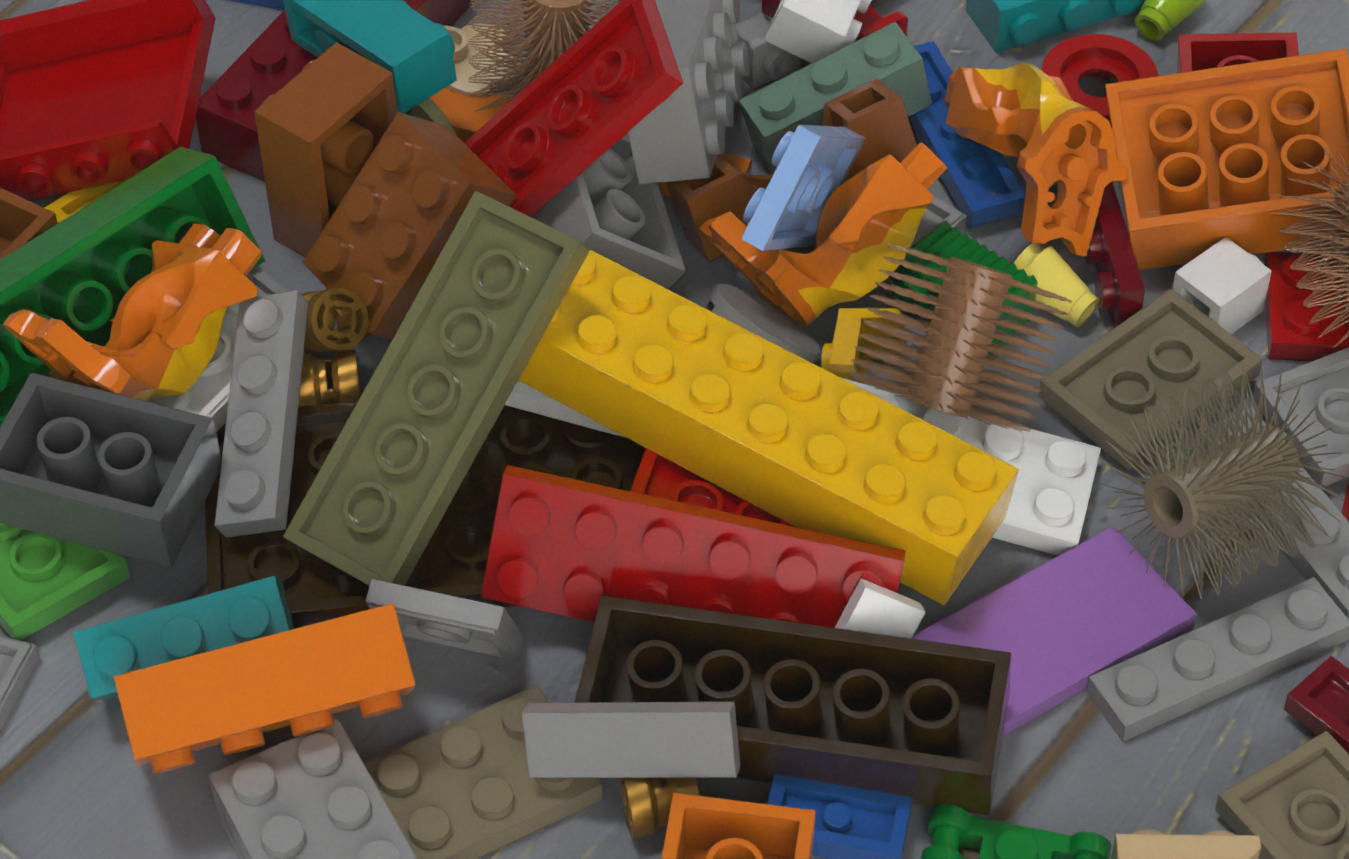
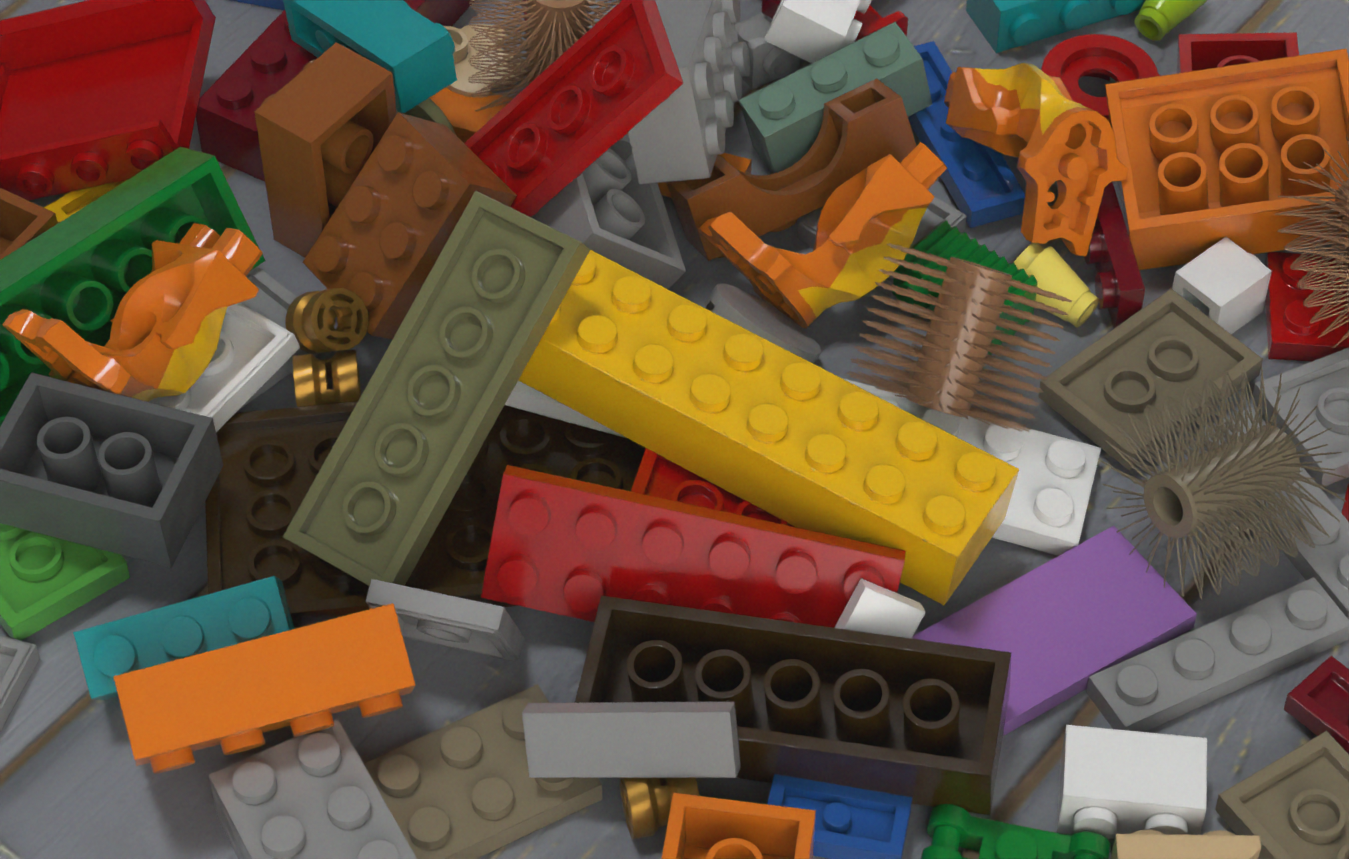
light grey plate [215,290,308,537] -> none
light blue plate [741,125,866,251] -> none
yellow bracket [821,308,907,384] -> none
none -> white brick [1057,725,1207,839]

